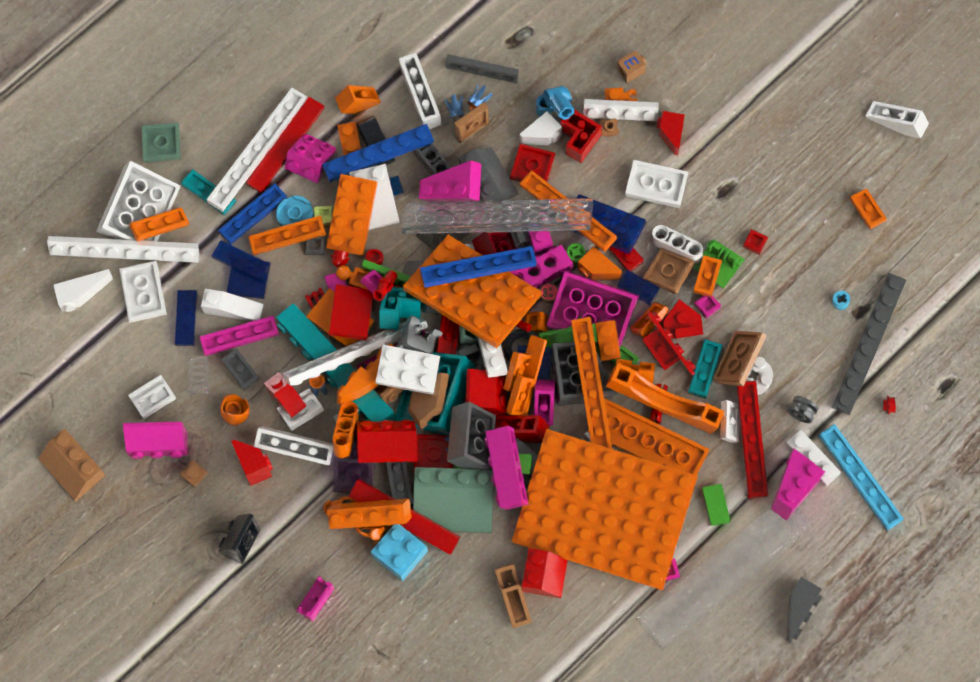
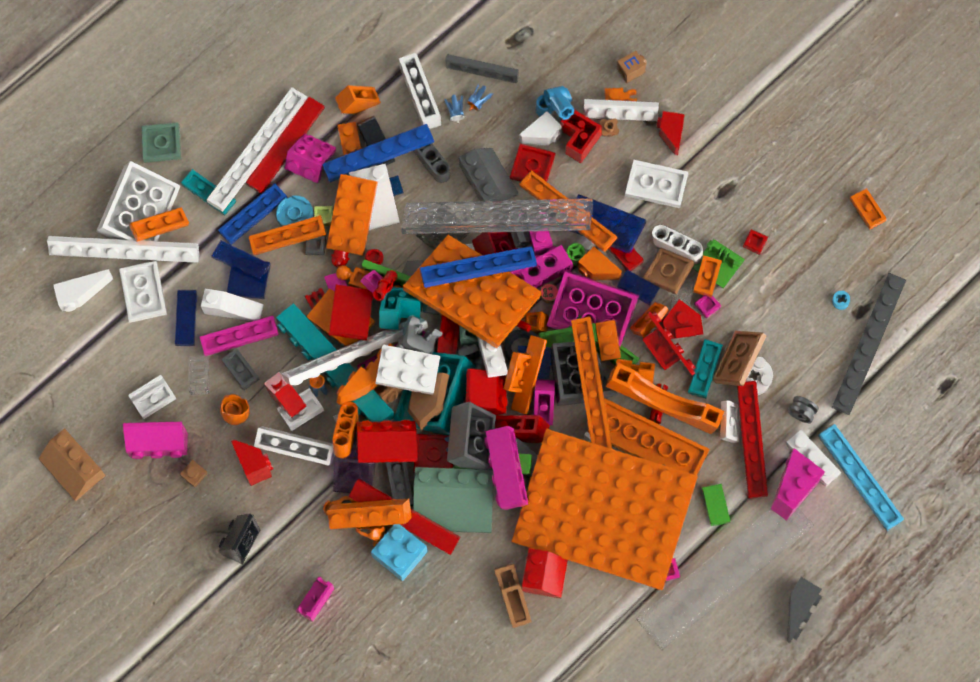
dark pink wedge [419,160,481,202] -> none
medium nougat tile [454,102,489,143] -> none
orange plate [506,375,535,415] -> none
white slope [866,101,929,139] -> none
red plate [883,395,896,414] -> none

